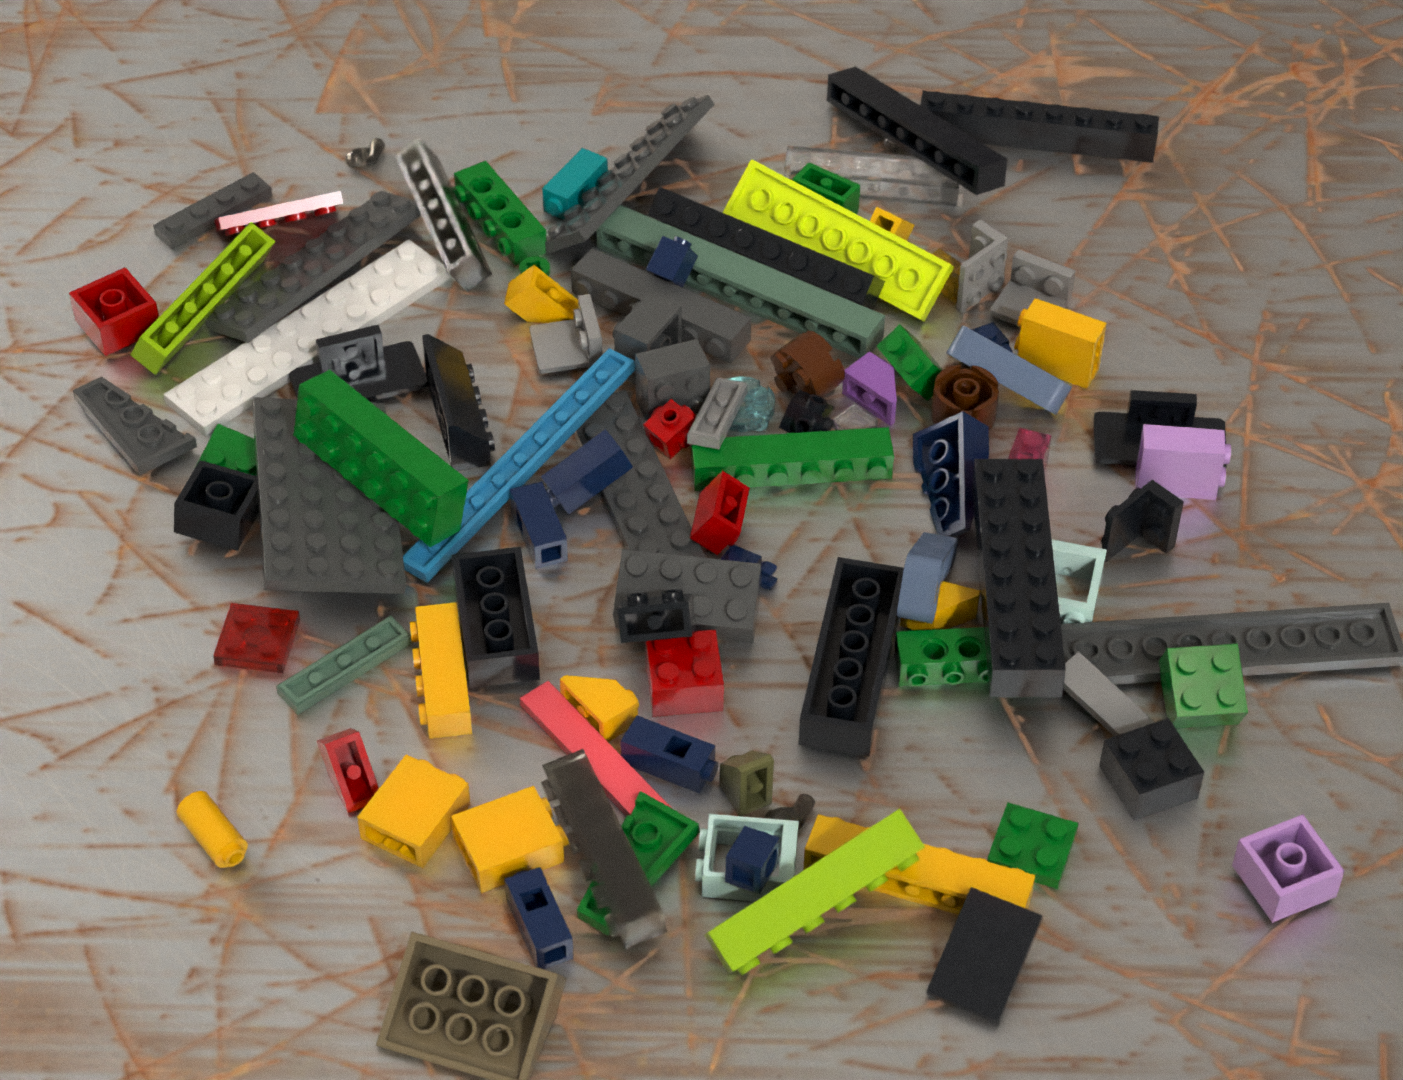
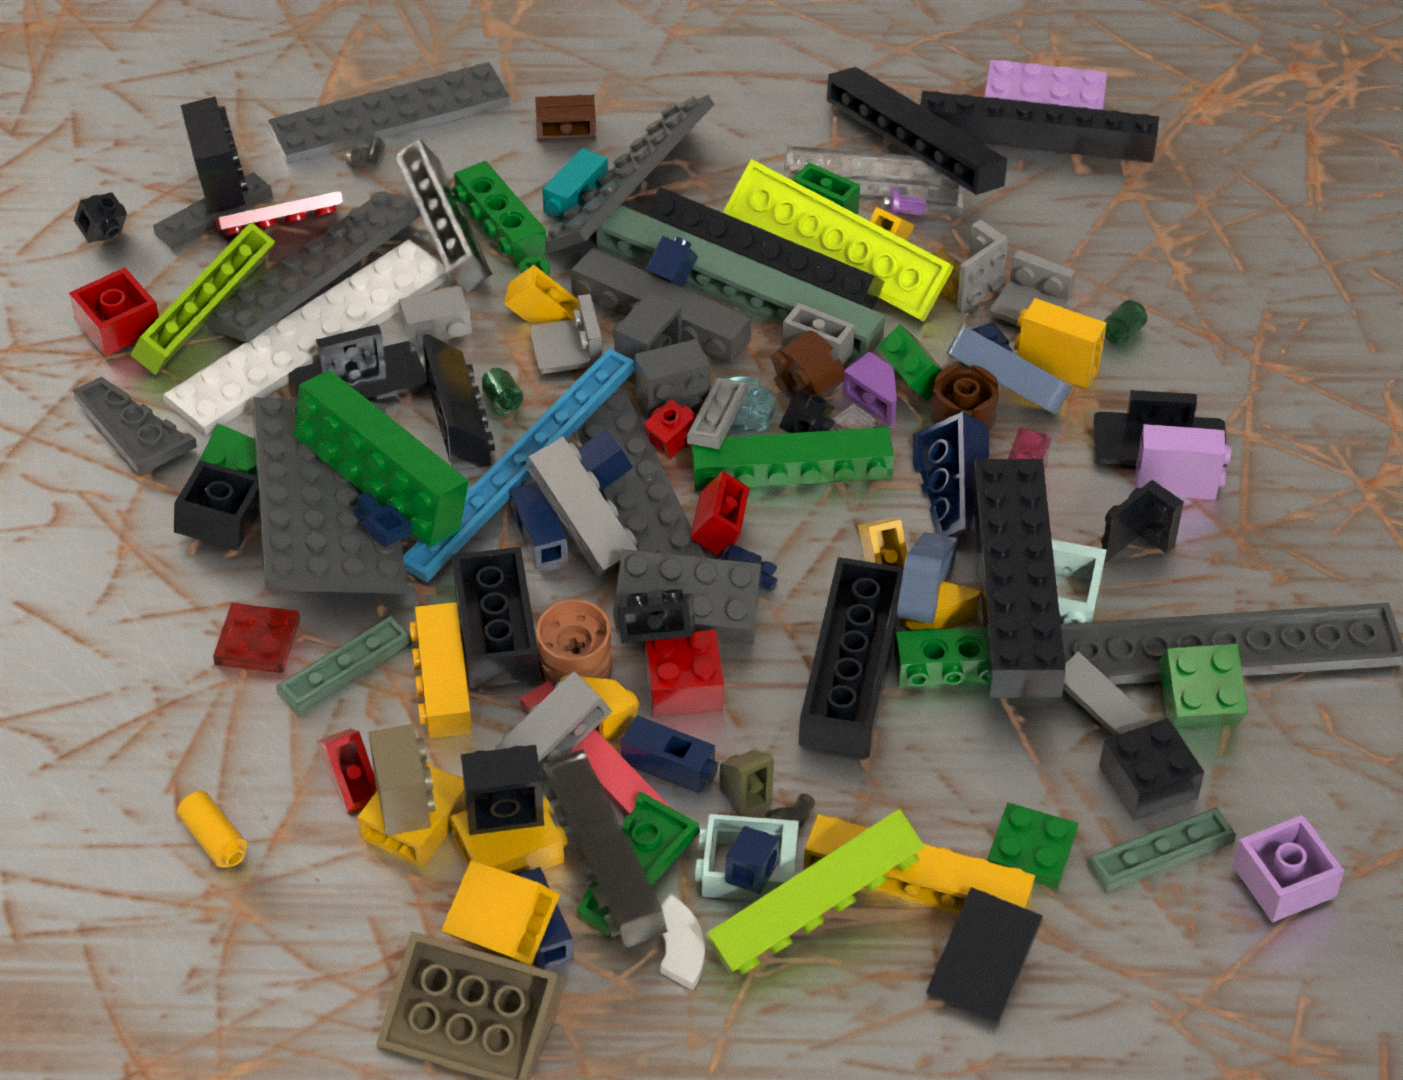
none -> black brick [73,192,127,243]
none -> black brick [180,96,248,213]
none -> dark grey plate [268,62,510,164]
none -> dark blue plate [353,492,413,547]
none -> dark tan brick [369,724,436,836]
none -> light grey brick [398,286,472,346]
none -> yellow brick [441,860,560,966]
none -> black brick [460,745,544,835]
none -> clear green brick [482,368,524,414]
none -> light grey brick [495,671,612,779]
none -> light grey brick [525,437,638,579]
none -> reddish brown brick [535,95,596,140]
none -> nougat wheel [536,599,612,687]
none -> white tile [649,894,705,991]
none -> light grey brick [782,303,855,365]
none -> yellow slope [858,518,908,568]
none -> medium lavender piece [882,188,926,216]
none -> lavender brick [985,60,1107,110]
none -> sand green tile [1087,807,1236,893]
none -> clear green brick [1104,300,1148,344]

